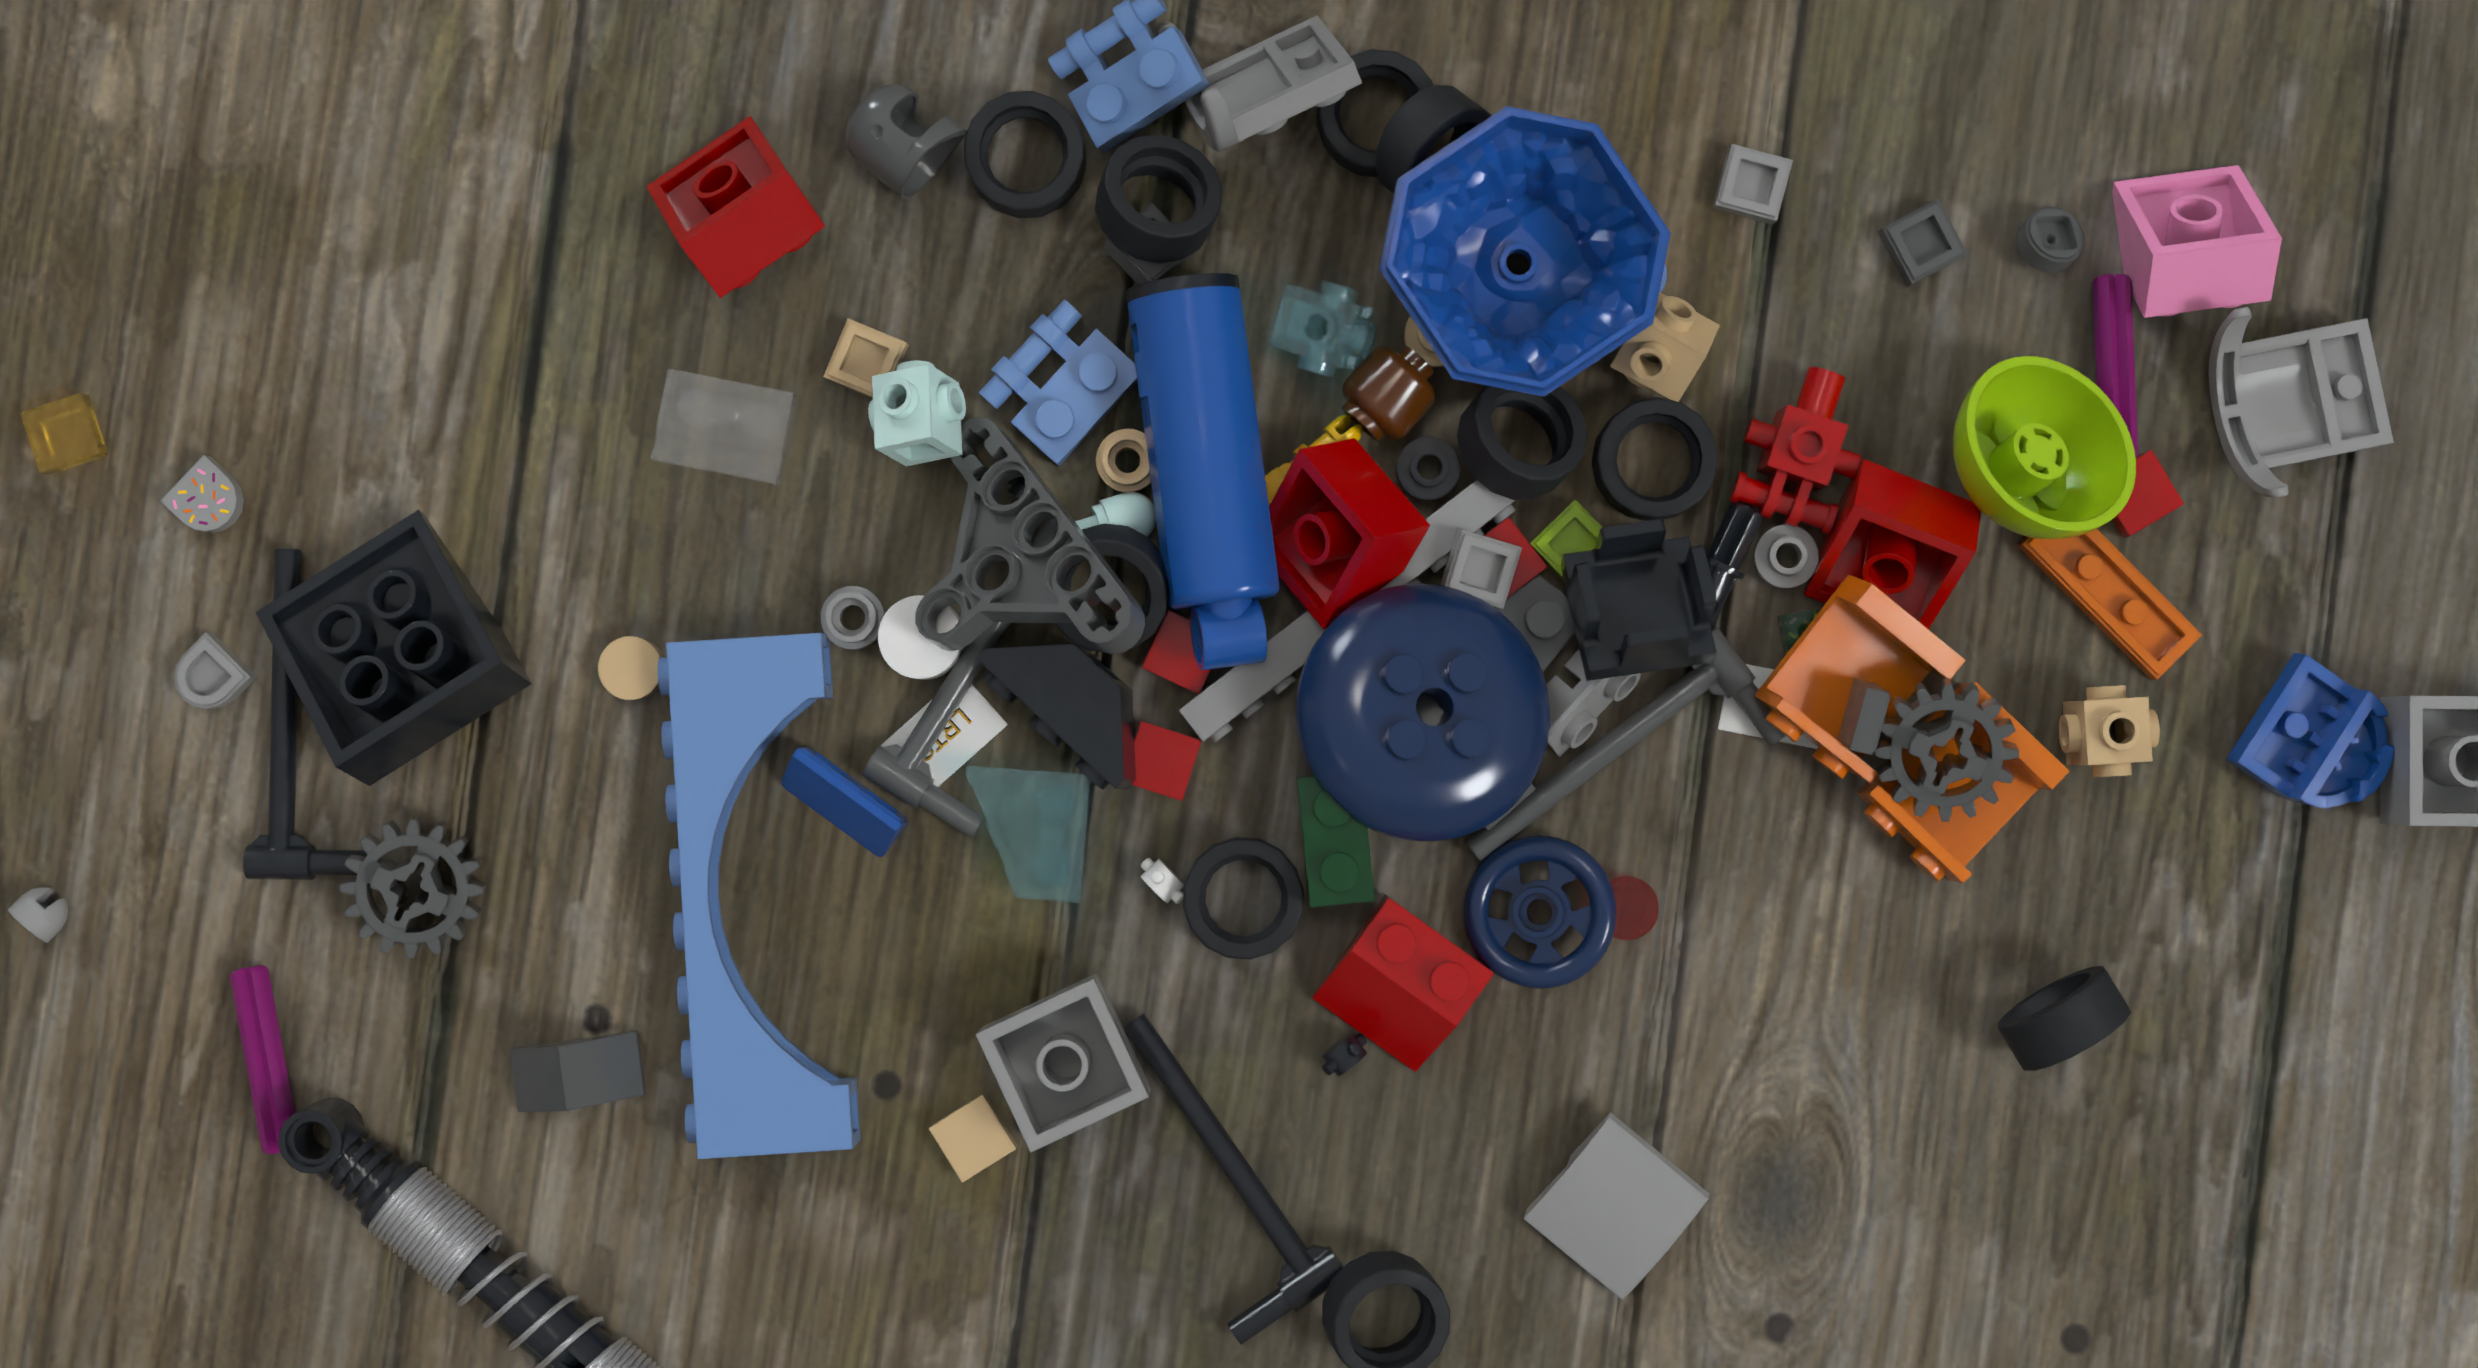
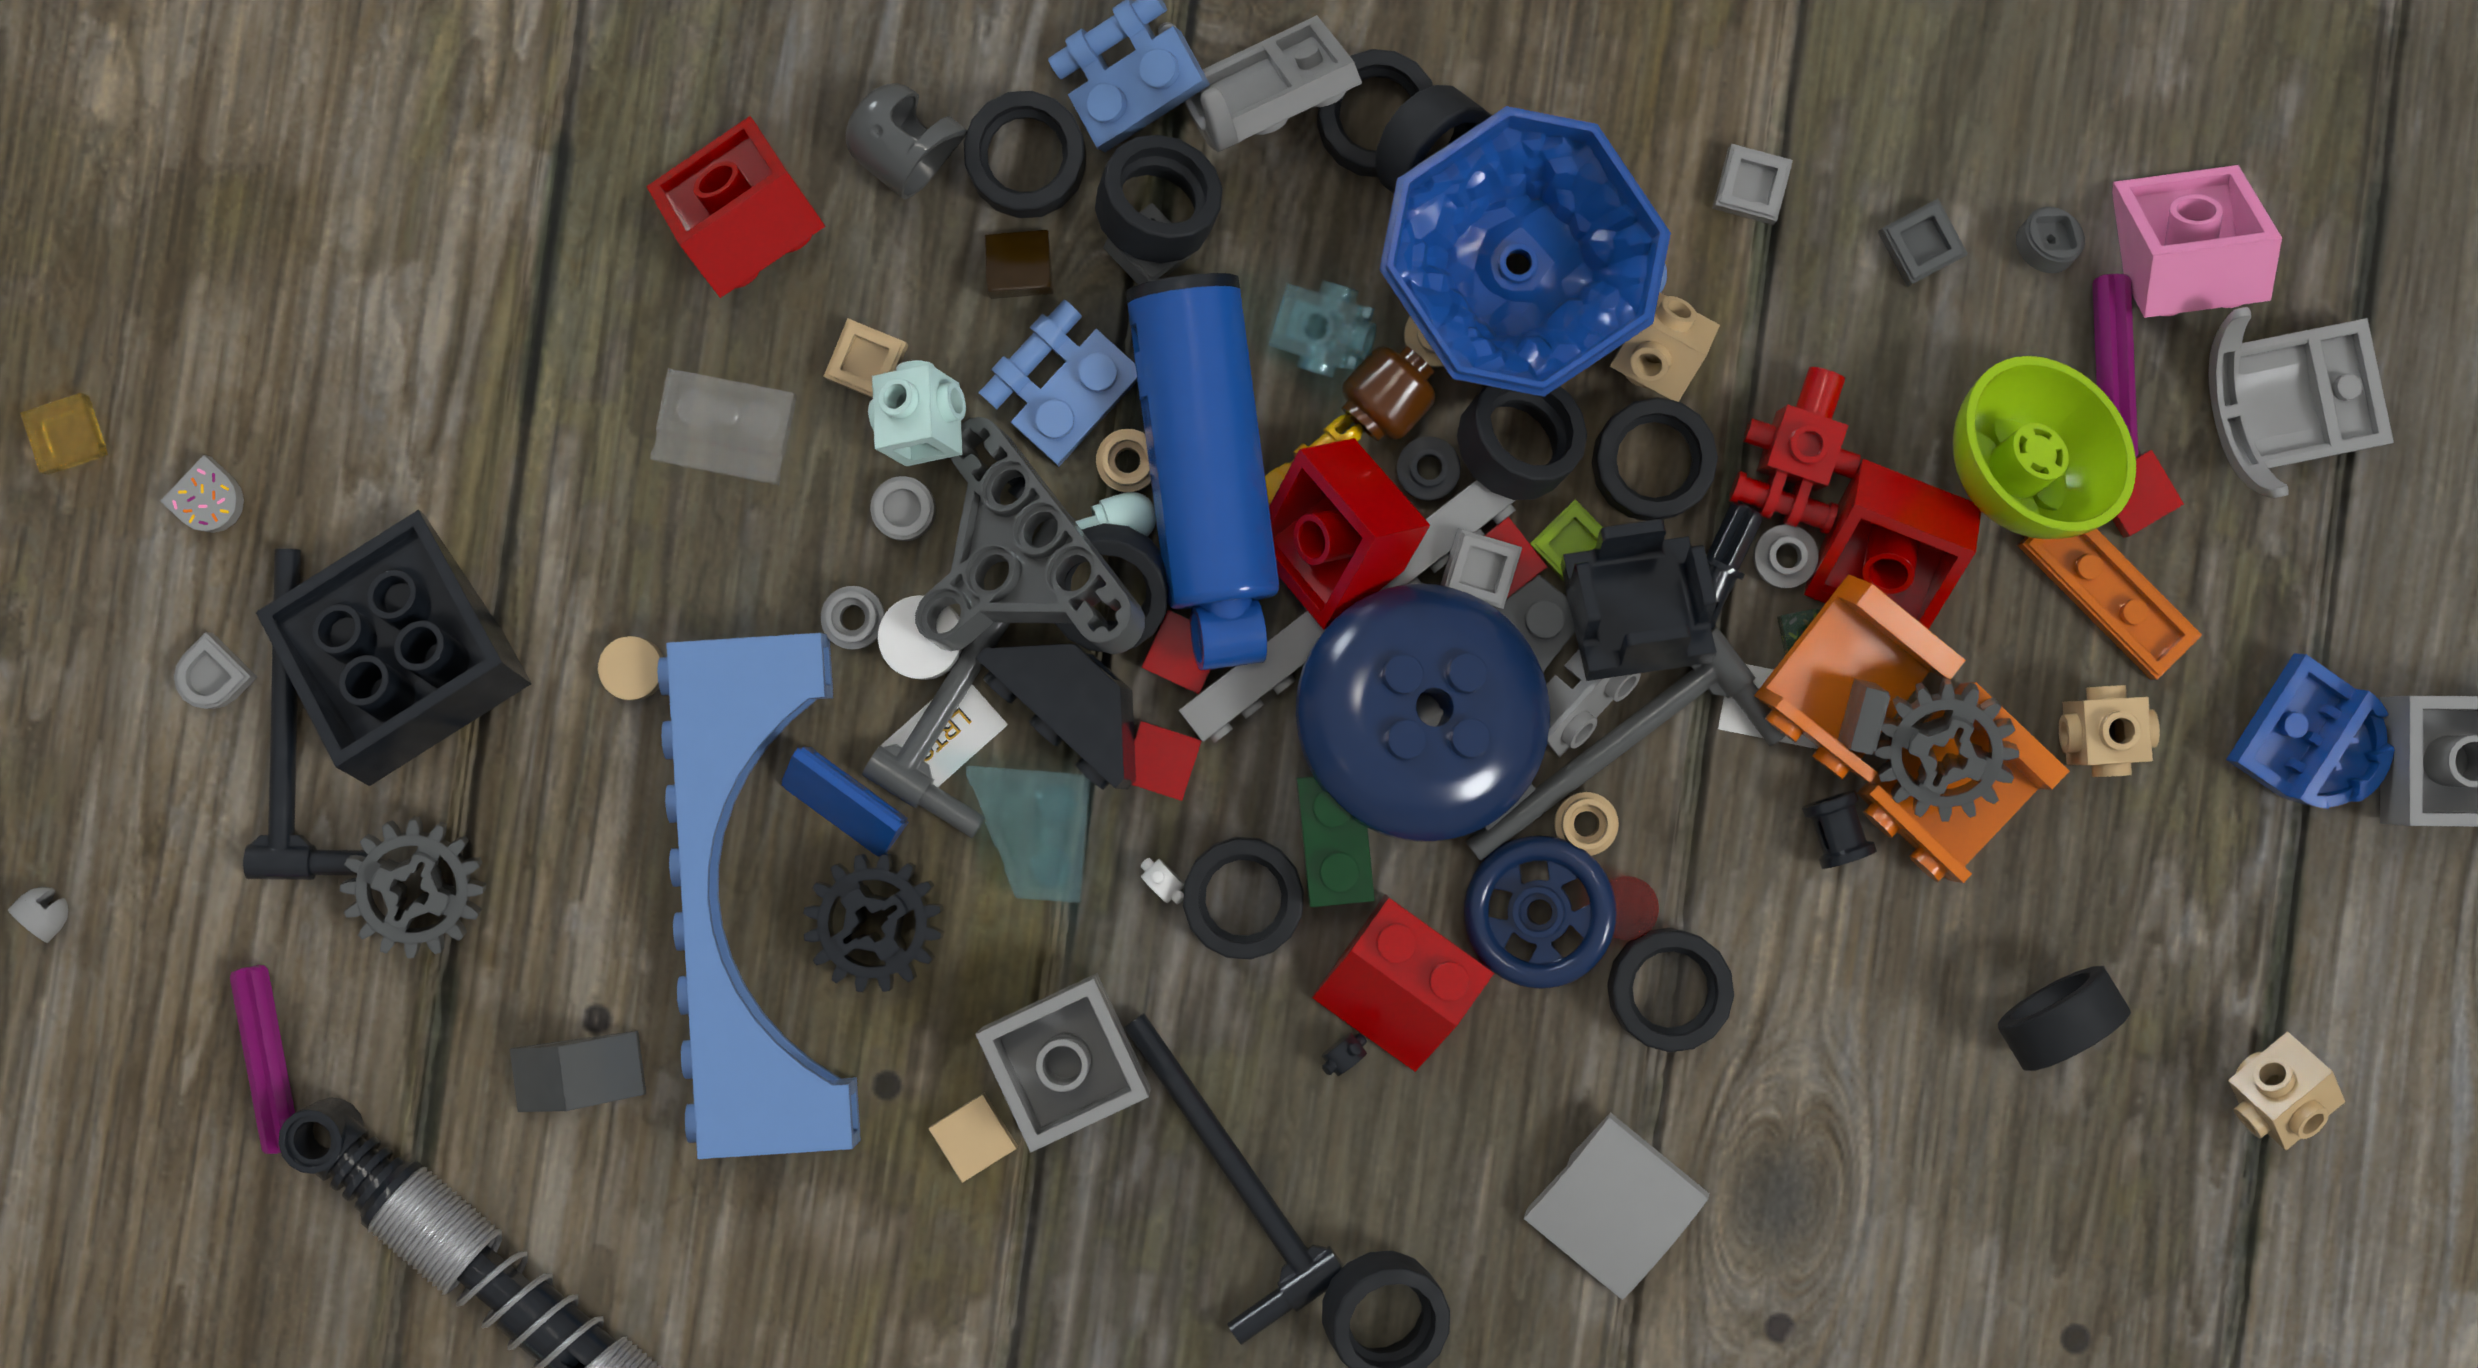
none -> black gear [803,853,944,992]
none -> light grey tile [870,476,936,541]
none -> dark brown slope [985,230,1054,299]
none -> tan plate [1554,792,1619,856]
none -> black tyre [1607,928,1734,1052]
none -> black bush [1802,790,1877,869]
none -> tan brick [2228,1031,2345,1150]

